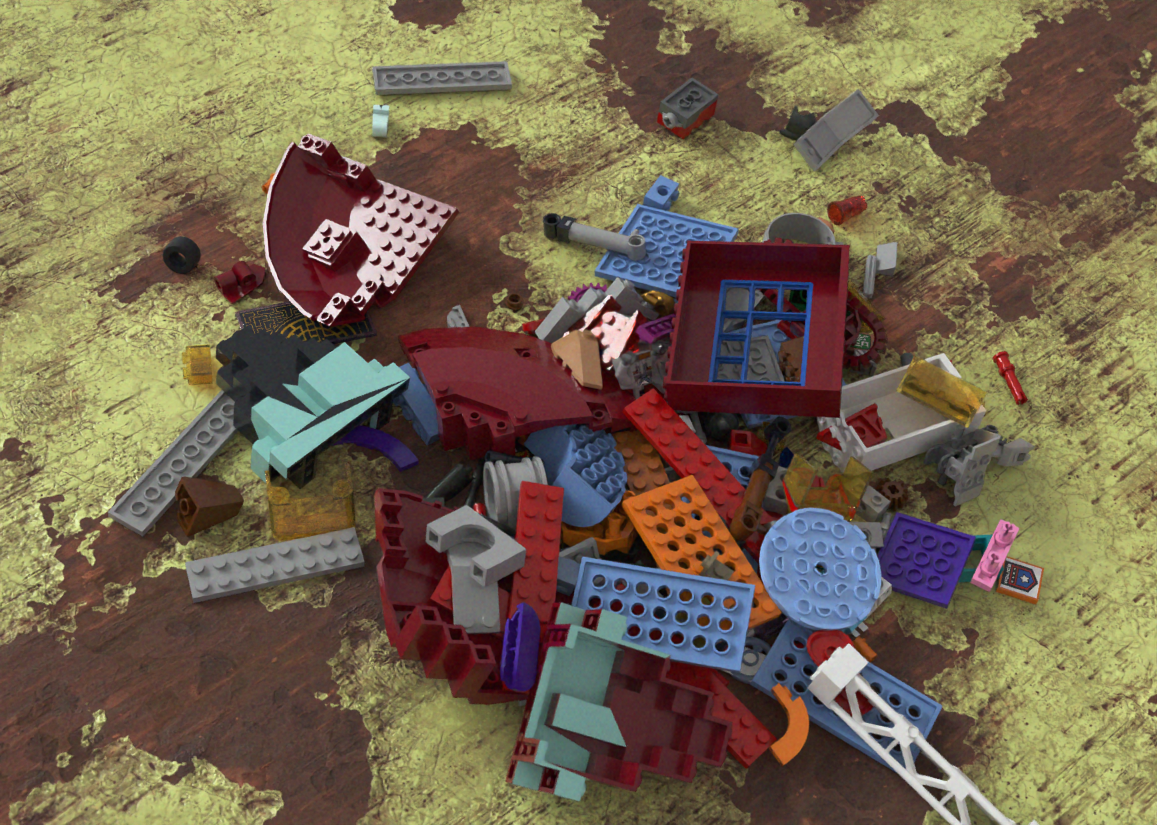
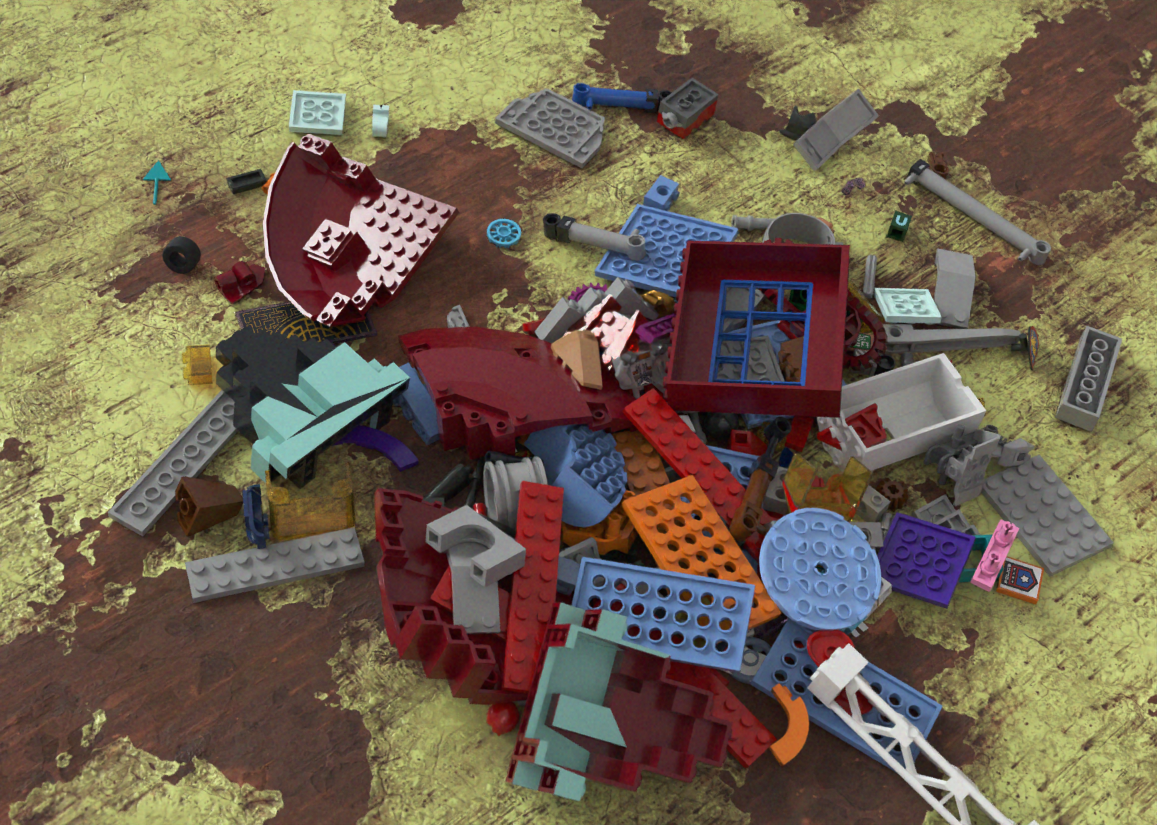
light grey plate [372,61,512,95] -> none
dark purple brick [500,602,540,692] -> none
reddish brown plate [505,293,524,310] -> none
dark tan bracket [700,551,734,580] -> none
clear red plant [827,195,867,226] -> none
orange pin [853,636,878,663] -> none
light grey slope [876,242,897,276] -> none
clear yellow slope [896,356,989,428] -> none
red pin [992,351,1028,405] -> none
none -> teal piece [143,160,171,205]
none -> pearl dark grey tile [226,169,267,195]
none -> dark blue plate [243,484,270,549]
none -> light aqua plate [289,90,346,135]
none -> red hair [486,702,520,736]
none -> medium azure wheel [487,219,521,248]
none -> light grey plate [495,88,605,168]
none -> blue piece [572,83,672,113]
none -> light grey pin [731,215,775,231]
none -> red plate [783,416,814,452]
none -> arm [842,177,866,195]
none -> light grey piece [872,324,1020,354]
none -> light aqua plate [874,288,942,325]
none -> black wheel [874,354,896,376]
none -> dark green brick [886,211,912,242]
none -> light grey piece [904,159,1051,265]
none -> light grey slope [911,494,980,536]
none -> reddish brown piece [927,152,949,179]
none -> light grey windscreen [934,248,976,329]
none -> light grey plate [981,455,1114,577]
none -> shield [1011,326,1039,370]
none -> light grey brick [1055,326,1122,432]

